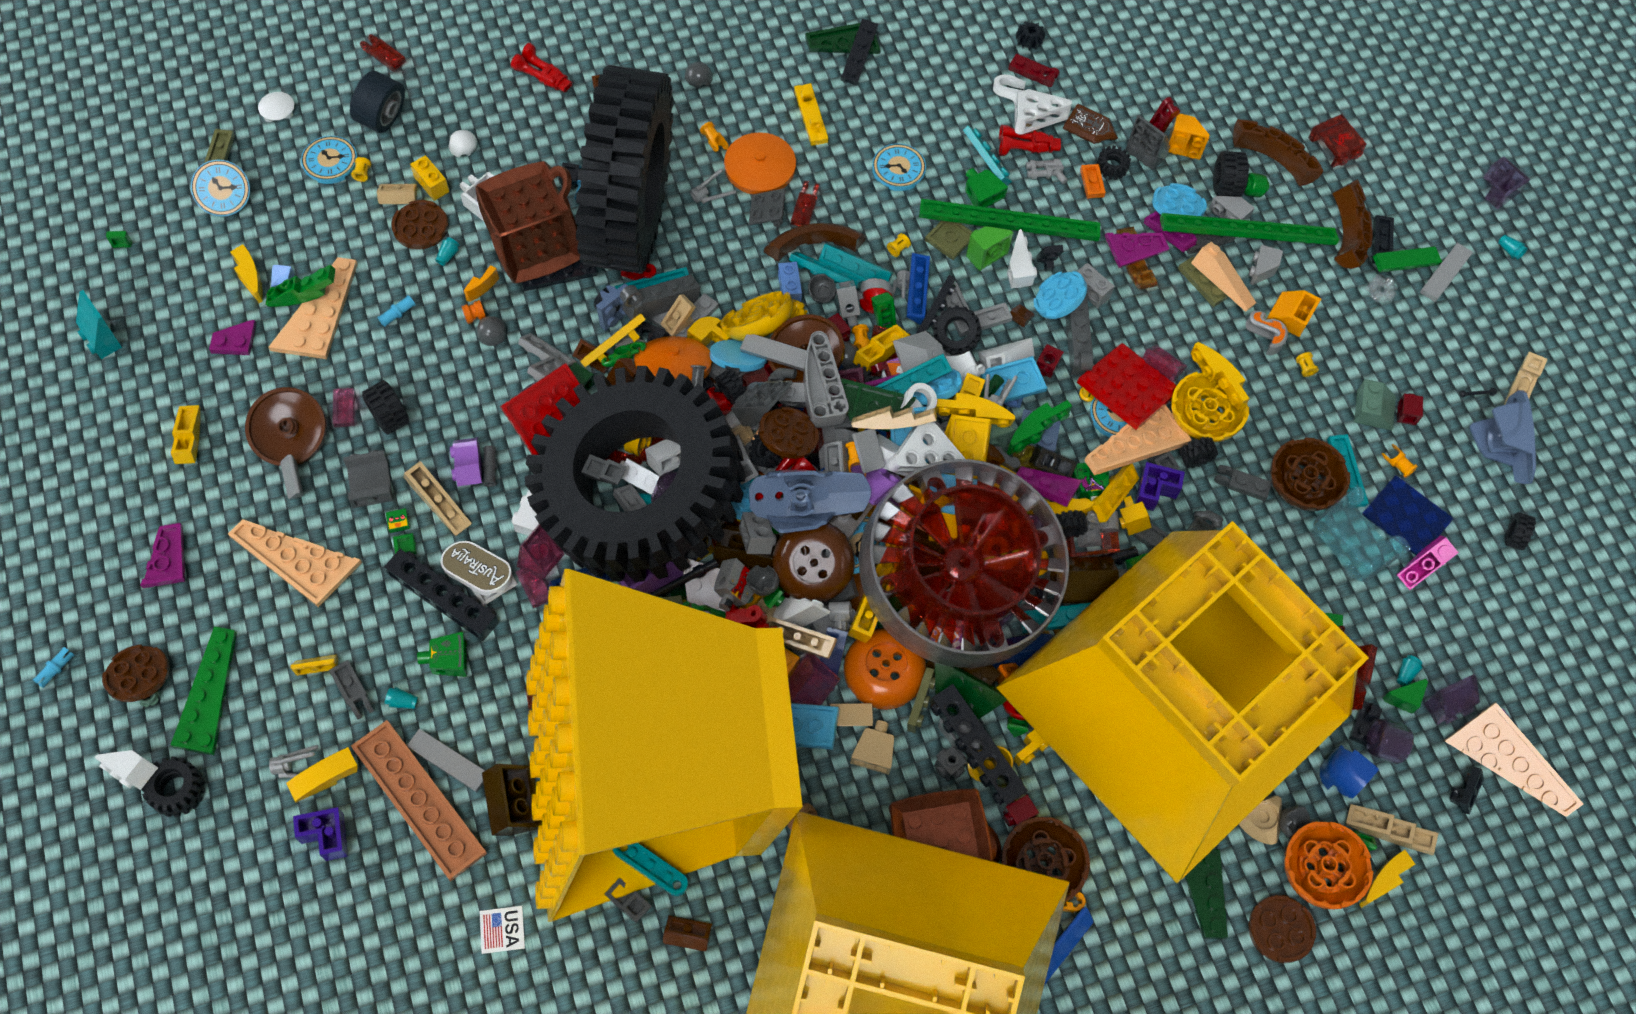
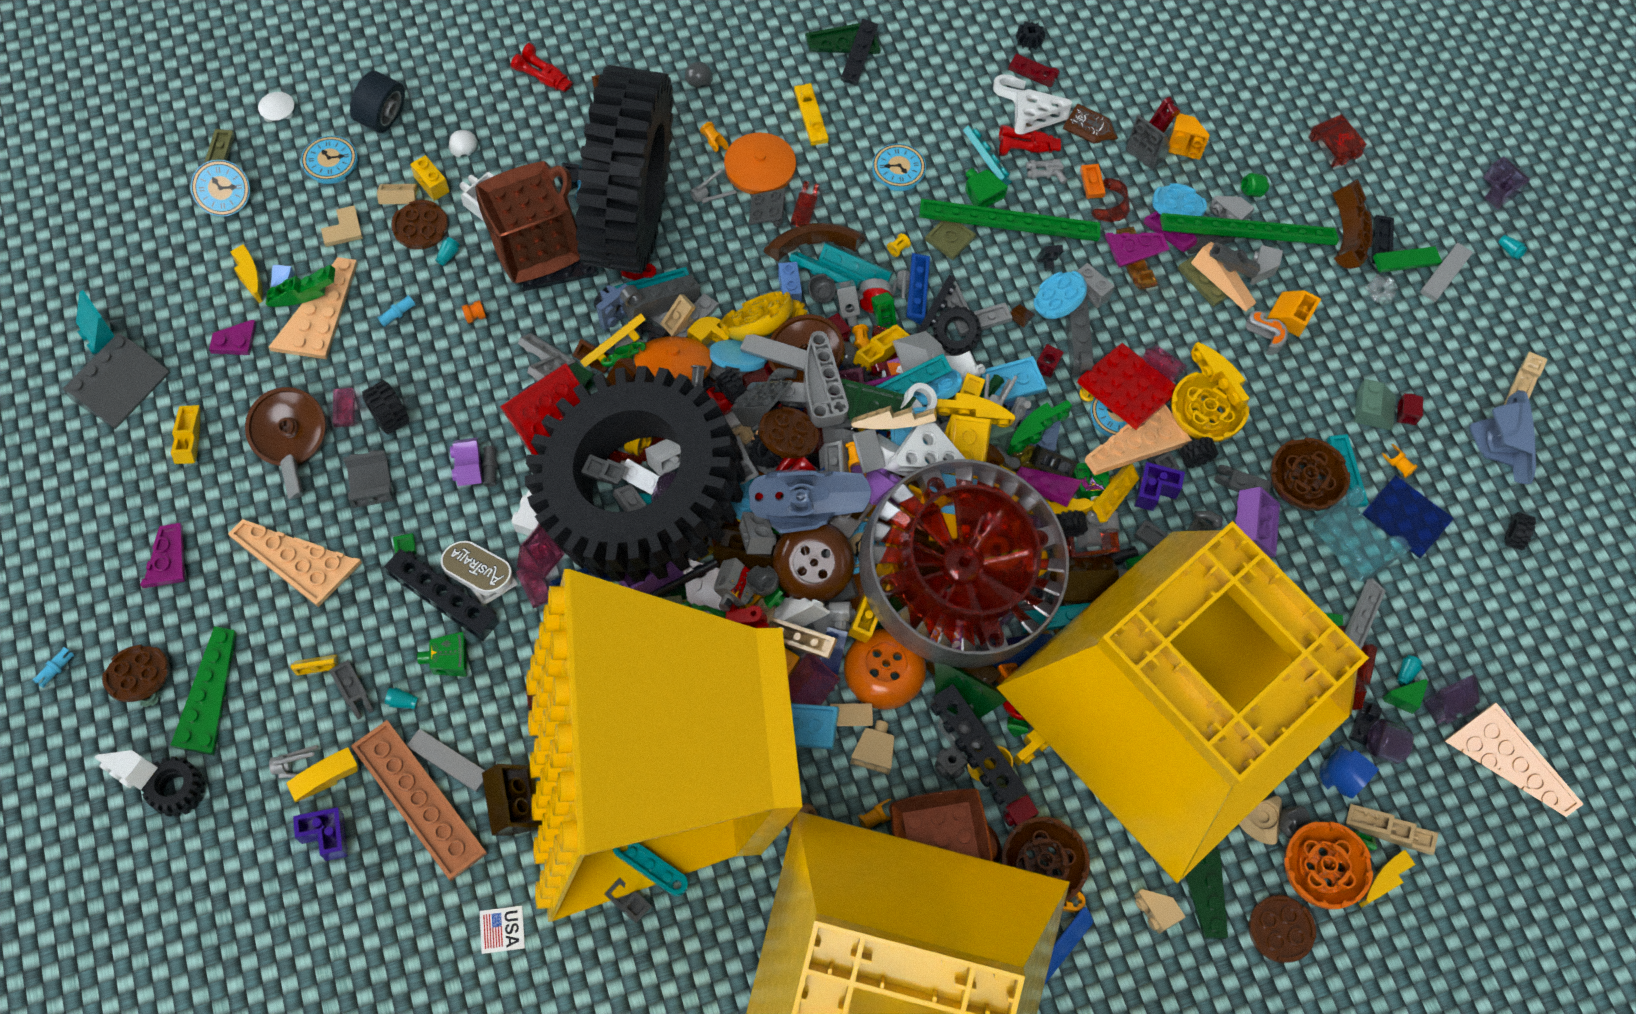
green tile [106,231,132,248] -> none
yellow bush [351,157,372,182] -> none
clear red hinge [360,34,406,72] -> none
green tile [386,508,410,533] -> none
tan slope [403,461,472,536] -> none
light orange slope [464,265,499,302] -> none
dark grey hair [477,316,506,346] -> none
reddish brown slope [663,915,712,951] -> none
olive plate [907,667,935,733] -> none
bright green slope [966,226,1013,271] -> none
white slope [978,338,1035,369] -> none
white slope [1007,229,1037,289] -> none
black tyre [1097,145,1131,180] -> none
yellow brick [1118,496,1152,536] -> none
black tyre [1213,151,1249,197] -> none
reddish brown brick [1233,119,1323,186] -> none
yellow bush [1296,352,1319,377] -> none
dark pink slope [1396,535,1459,590] -> none
black hinge [1449,766,1484,815] -> none
black hinge [1459,388,1497,398] -> none
none -> dark grey slope [63,333,170,429]
none -> tan tile [321,206,363,247]
none -> light orange piece [858,799,891,830]
none -> light grey piece [1010,396,1031,433]
none -> clear red piece [1092,178,1130,222]
none -> tan slope [1134,889,1186,934]
none -> dark grey piece [1210,242,1260,278]
none -> medium lavender slope [1235,487,1280,557]
none -> light grey tile [1345,578,1386,649]

